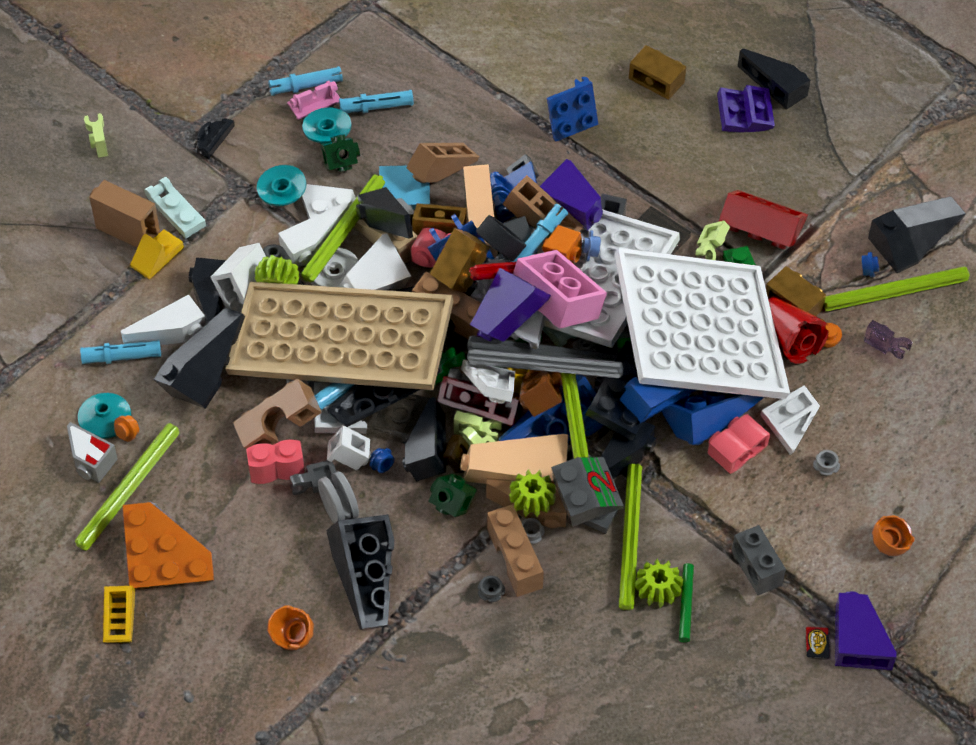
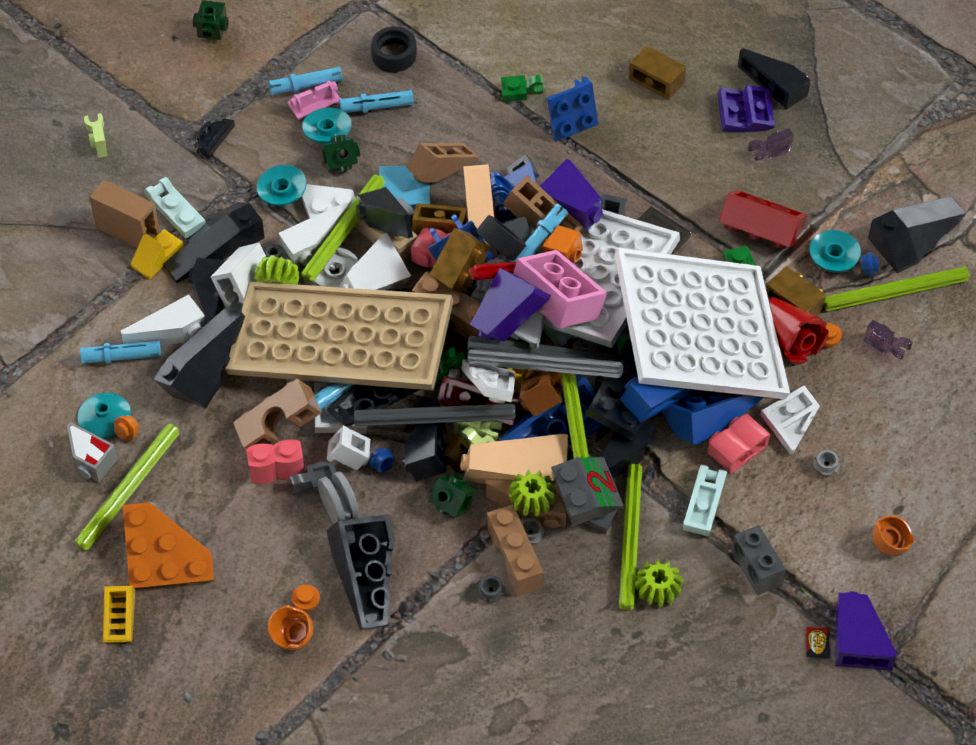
medium blue plate [582,230,601,261] -> none
green bar [679,563,694,643] -> none
yellowish green plate [695,221,730,260] -> none
none -> black wedge [163,202,265,283]
none -> dark green brick [193,0,229,40]
none -> orange plate [292,584,320,612]
none -> dark grey axle [354,404,516,426]
none -> black tyre [371,26,417,72]
none -> green plate [501,75,543,102]
none -> light aqua plate [682,465,727,537]
none -> clear purple plate [748,128,794,161]
none -> teal dish [809,230,861,273]

